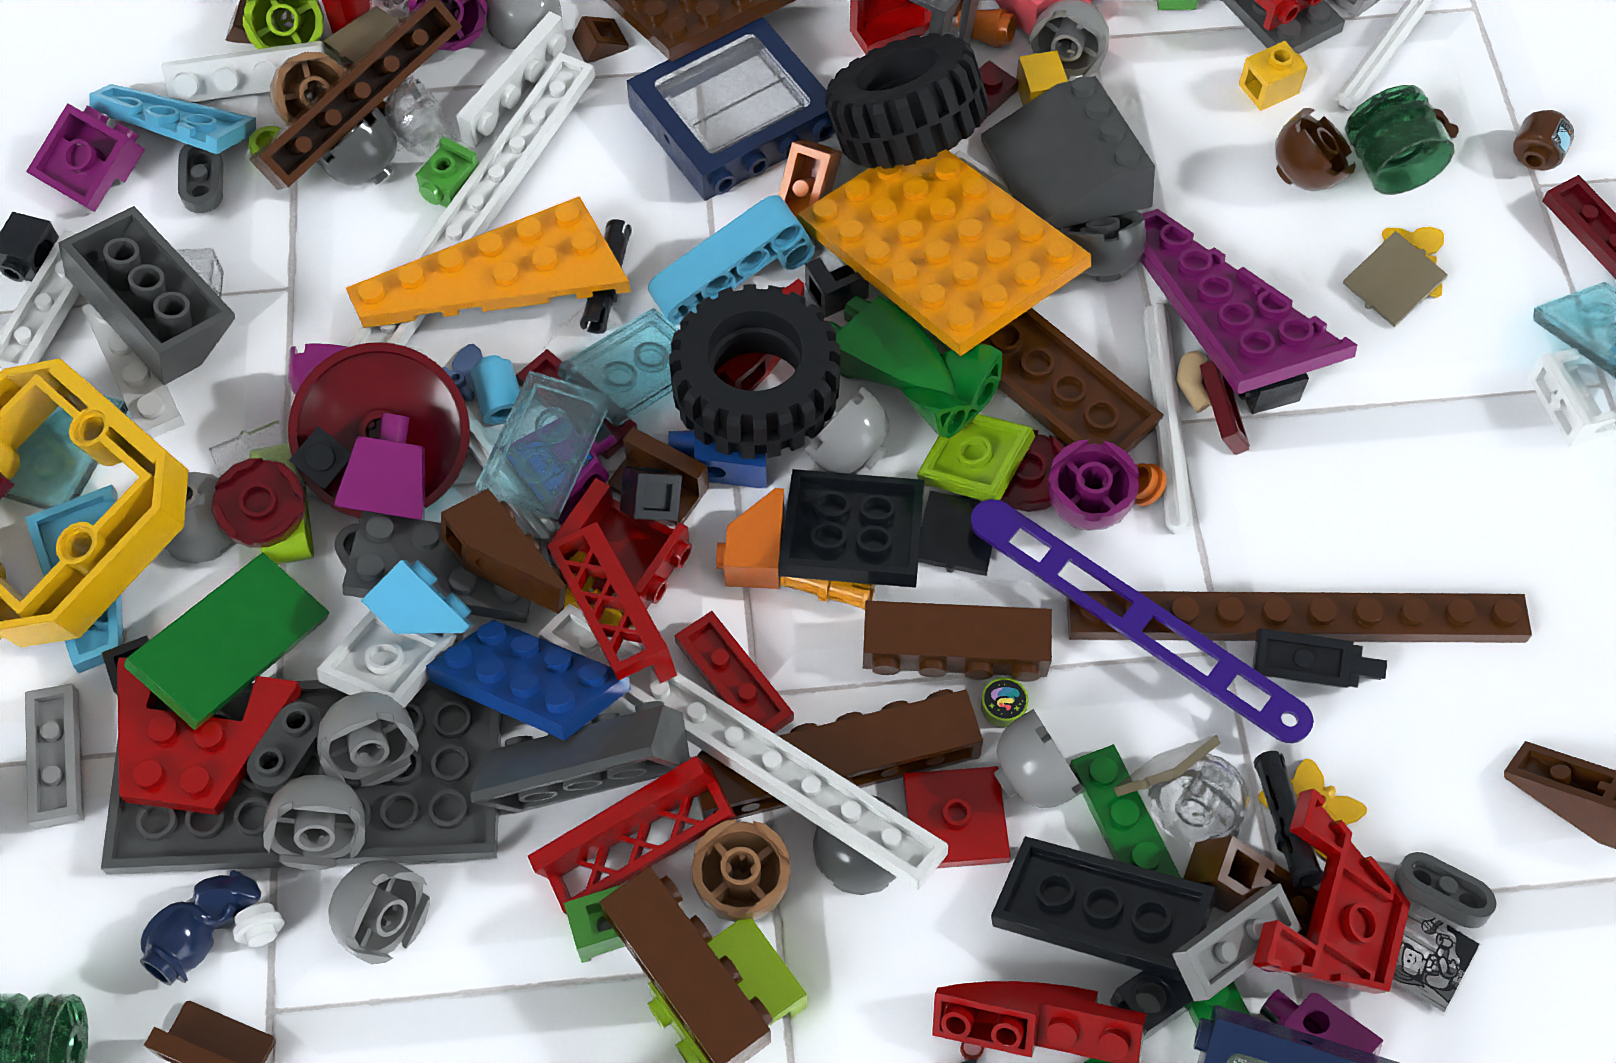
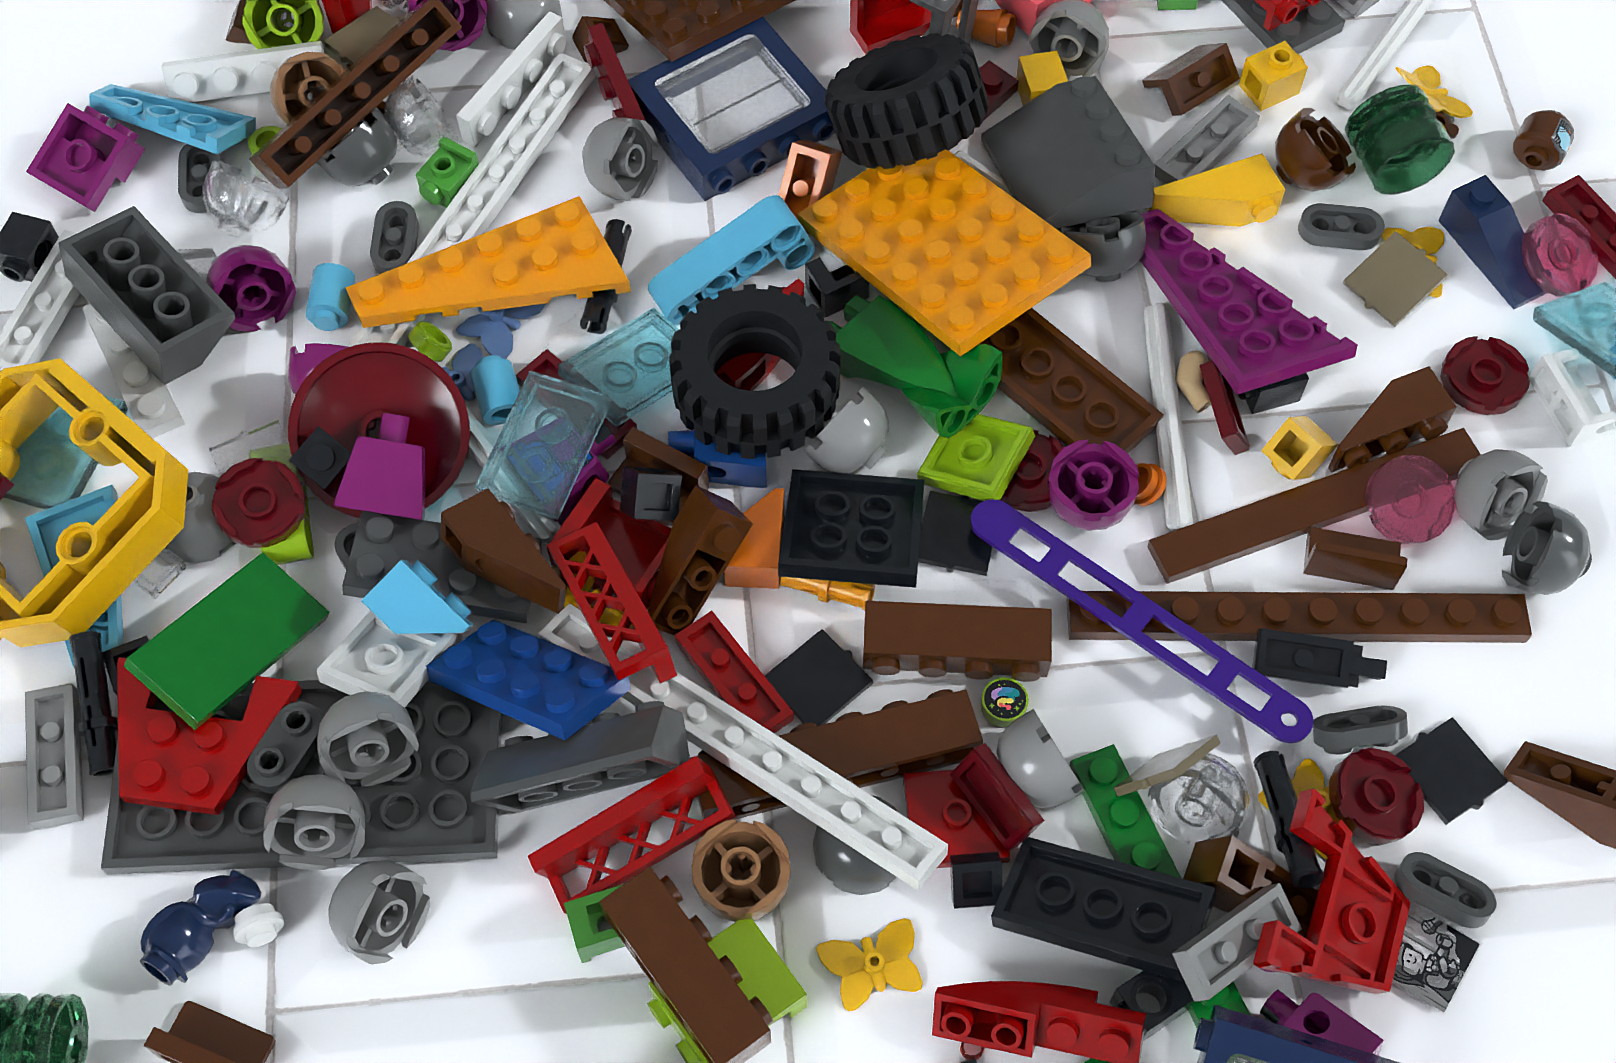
none -> black pin [69,631,118,776]
none -> clear tile [132,547,187,599]
none -> clear cylinder [202,161,289,238]
none -> magenta cylinder [206,245,296,332]
none -> medium azure brick [305,263,355,331]
none -> dark grey plate [370,201,419,274]
none -> lime tile [408,321,452,362]
none -> medium blue piece [456,303,546,359]
none -> light grey cylinder [582,118,658,201]
none -> dark red plate [584,23,646,121]
none -> reddish brown slope [648,485,753,635]
none -> black piece [765,629,873,726]
none -> yellow piece [816,918,923,1012]
none -> dark red tile [950,743,1045,852]
none -> black plate [950,852,1002,909]
none -> reddish brown panel [1141,43,1240,116]
none -> yellow slope [1146,153,1285,227]
none -> reddish brown tile [1147,428,1481,584]
none -> light grey plate [1154,95,1260,184]
none -> yellow brick [1261,416,1339,480]
none -> dark grey plate [1298,203,1385,250]
none -> reddish brown panel [1303,527,1408,590]
none -> dark grey plate [1313,705,1408,755]
none -> reddish brown slope [1328,366,1457,473]
none -> dark red tile [1329,747,1424,845]
none -> clear pink tile [1365,455,1456,544]
none -> yellow piece [1395,65,1473,118]
none -> black piece [1395,717,1508,825]
none -> dark blue slope [1438,175,1550,310]
none -> dark red tile [1440,336,1530,415]
none -> light grey cylinder [1454,449,1548,540]
none -> dark grey cylinder [1502,501,1592,595]
none -> clear pink tile [1521,214,1598,297]

